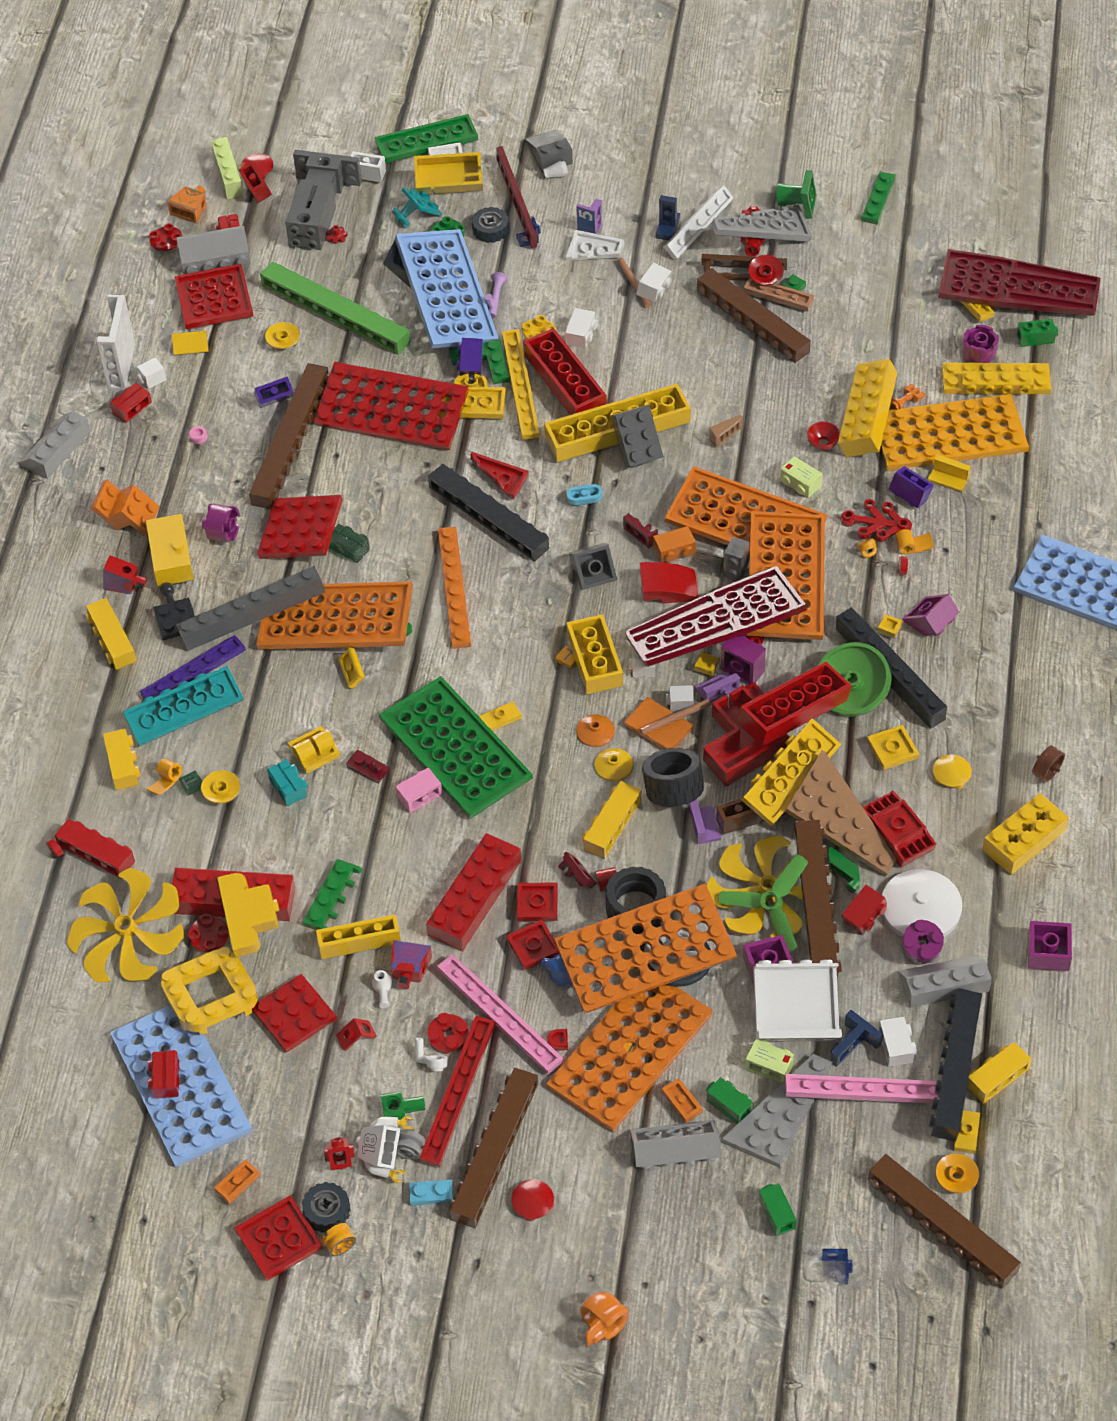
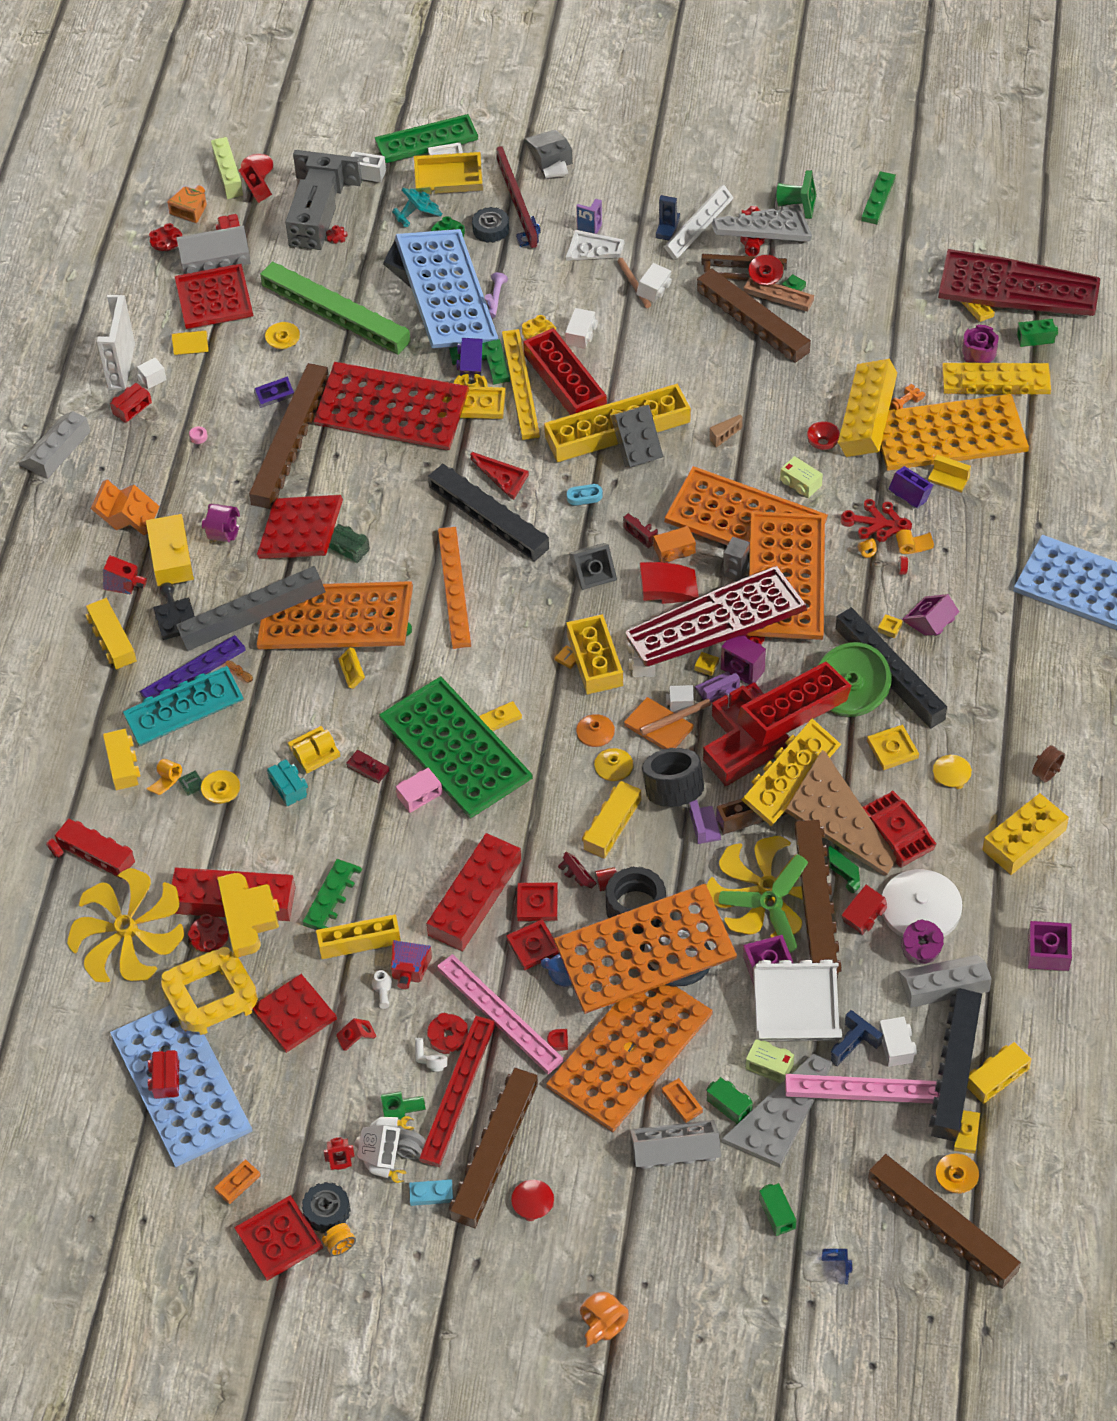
none -> clear orange piece [225,660,253,683]

